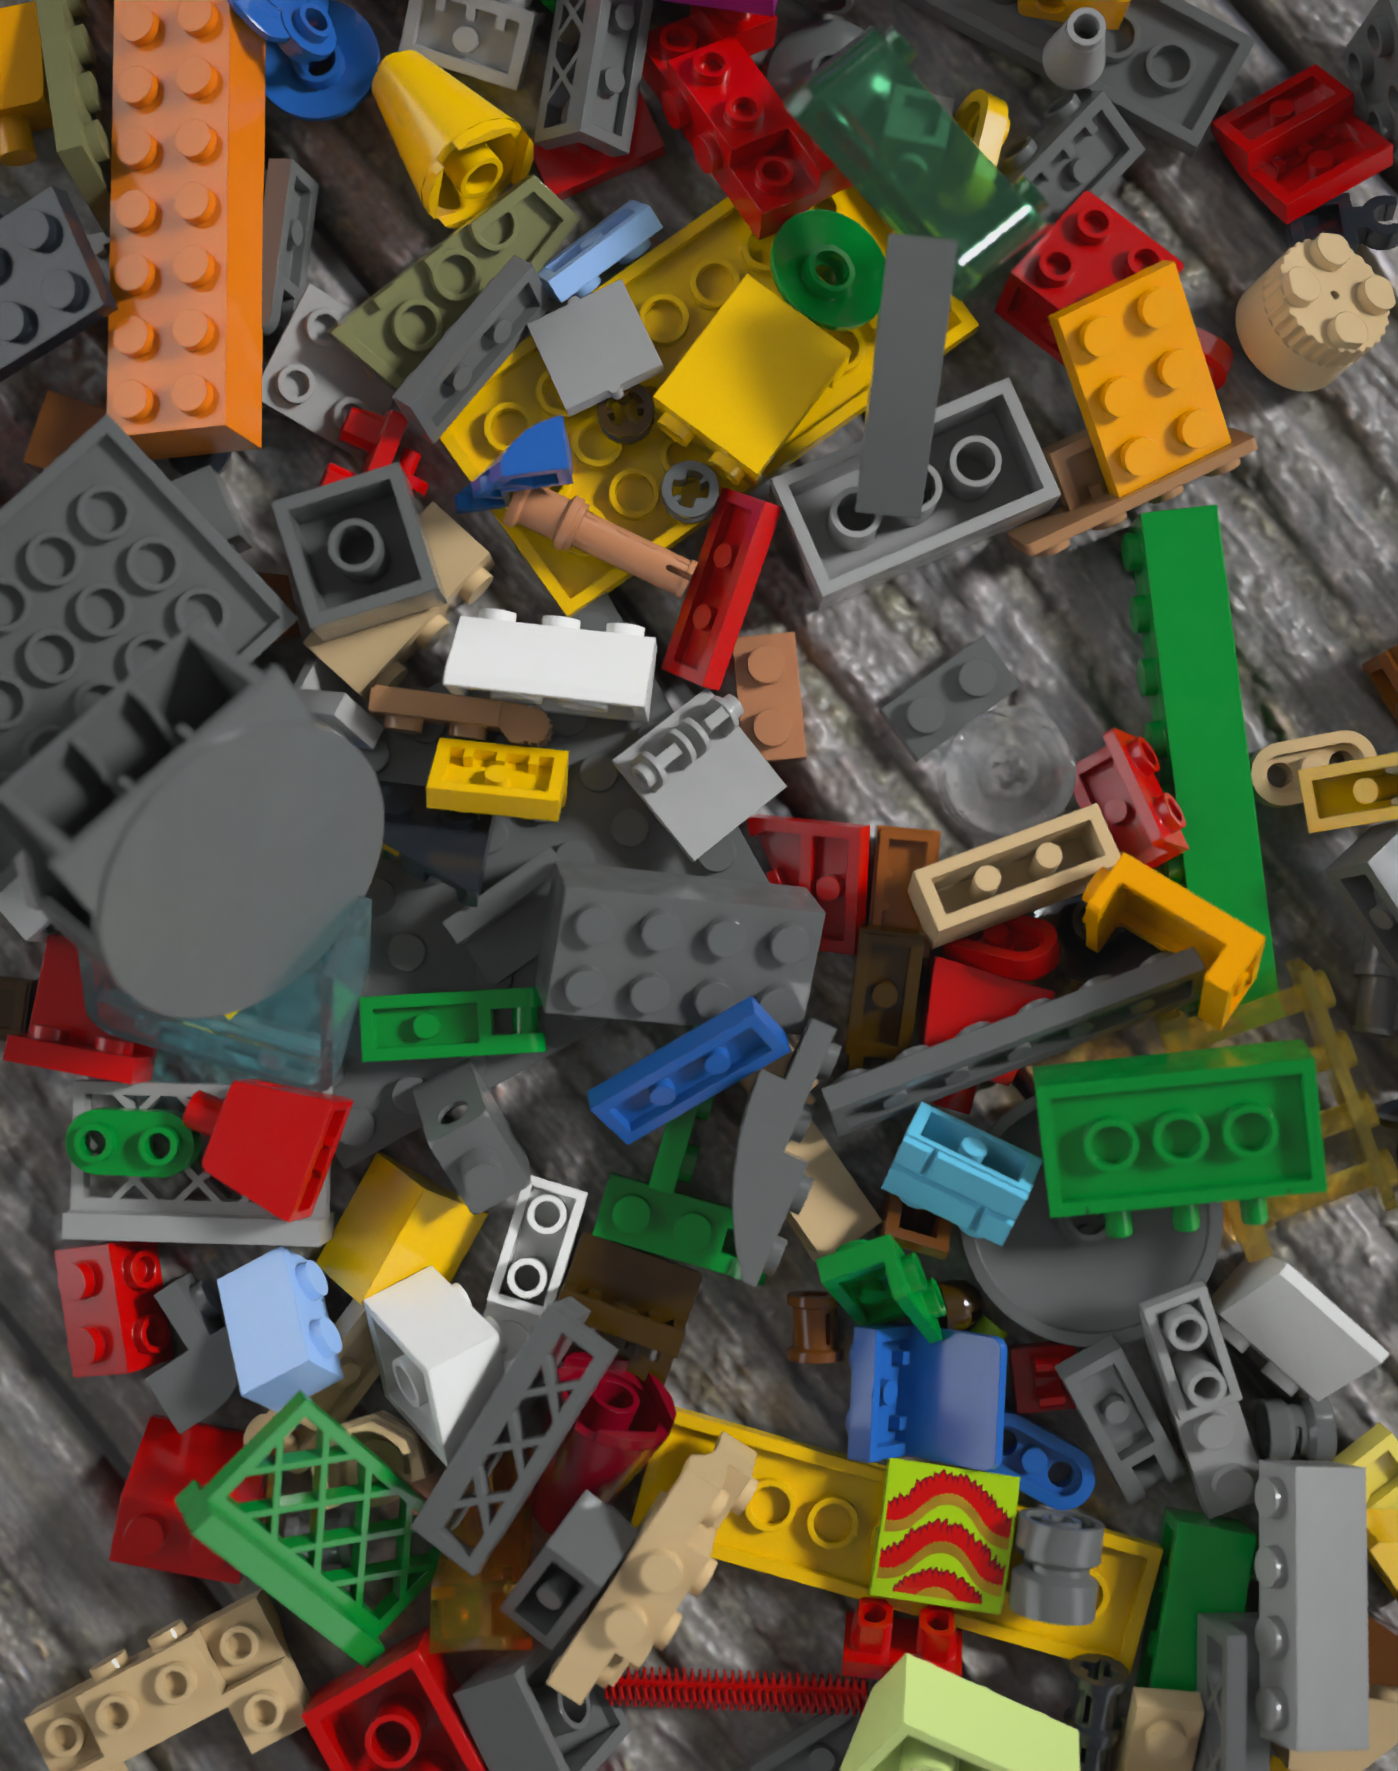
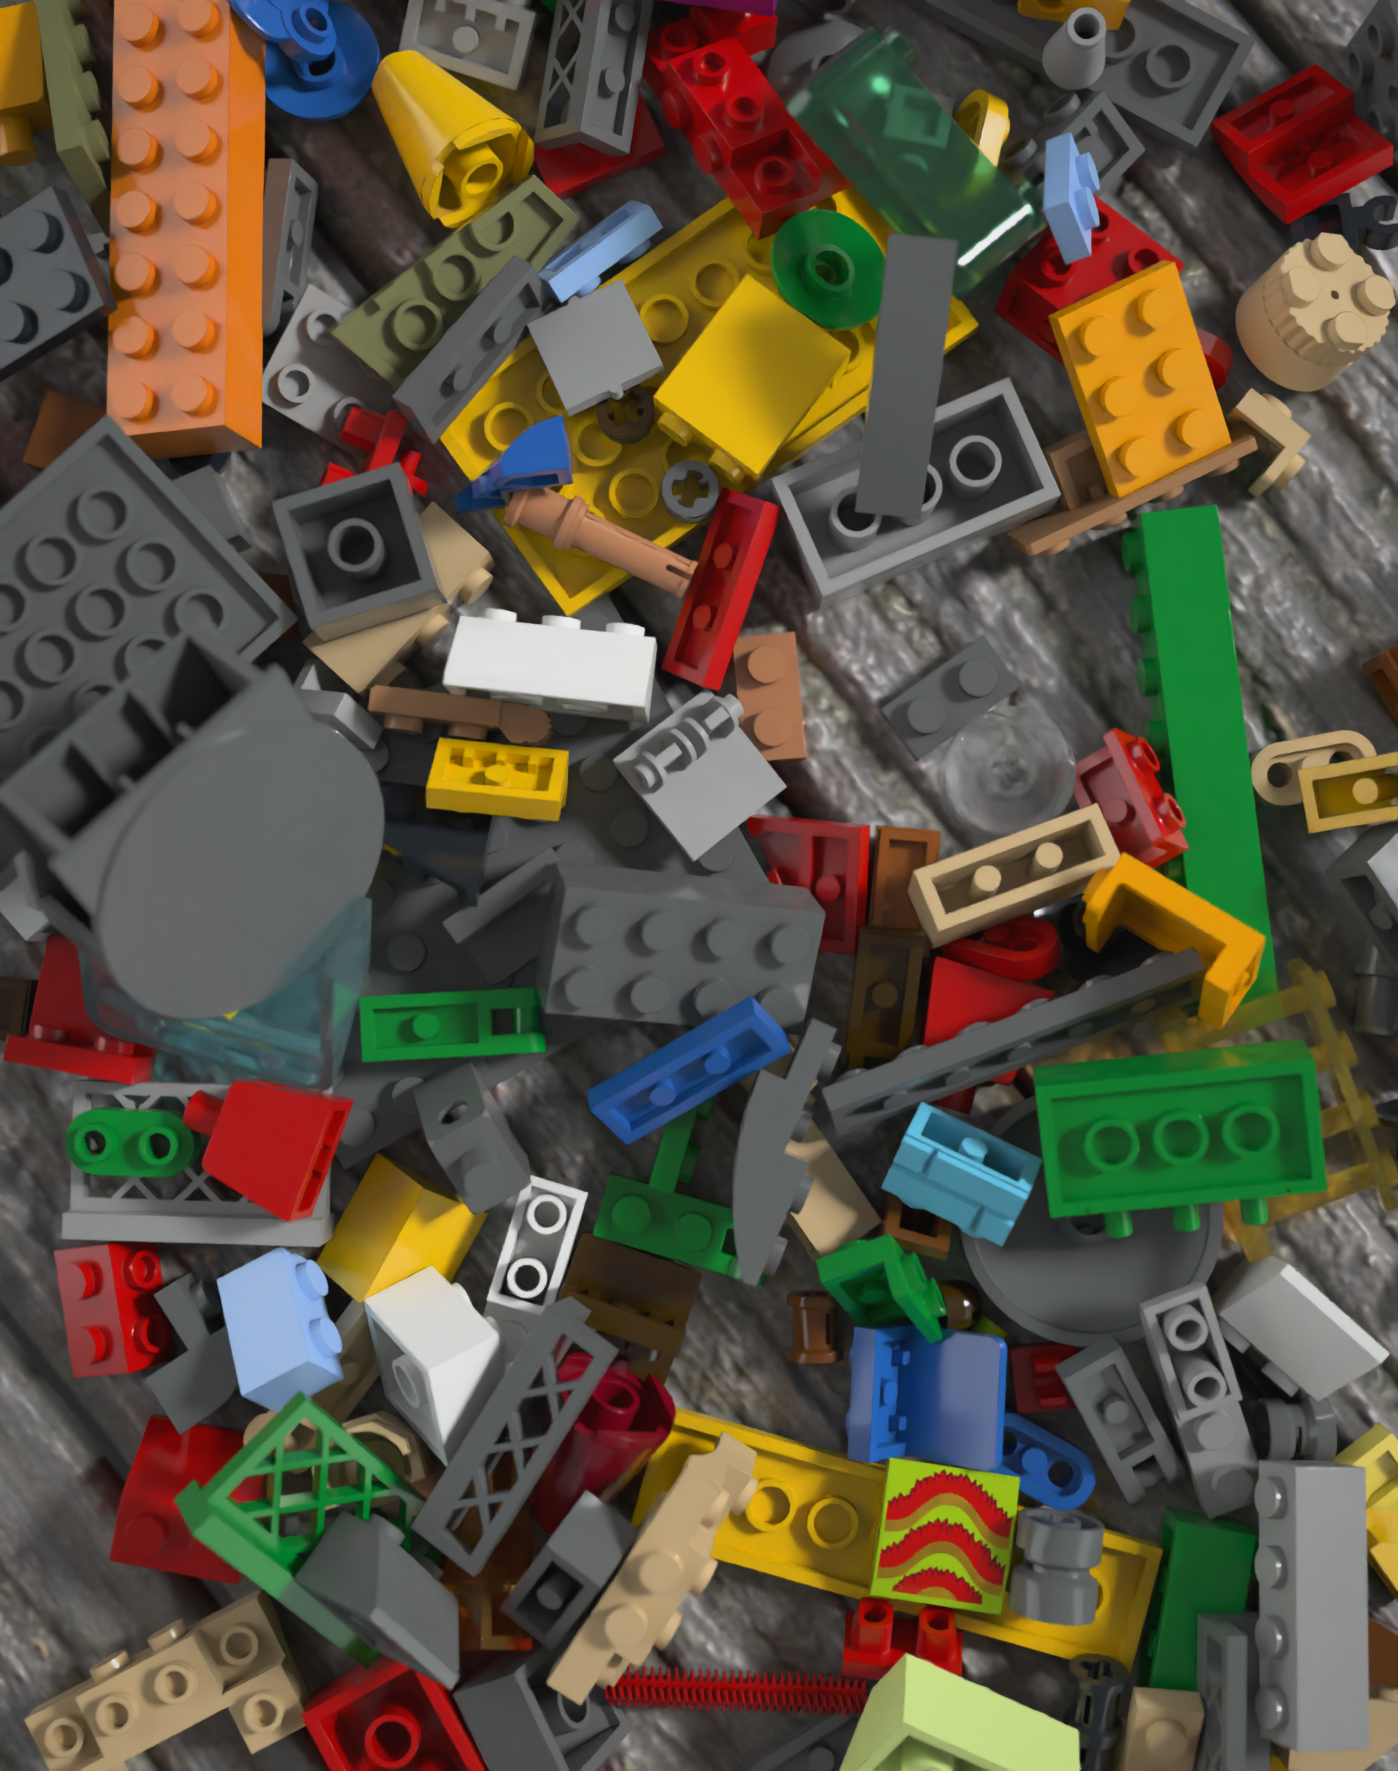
none -> dark grey slope [293,1511,459,1690]
none -> light blue plate [1043,132,1100,264]
none -> tan bracket [1224,388,1312,498]

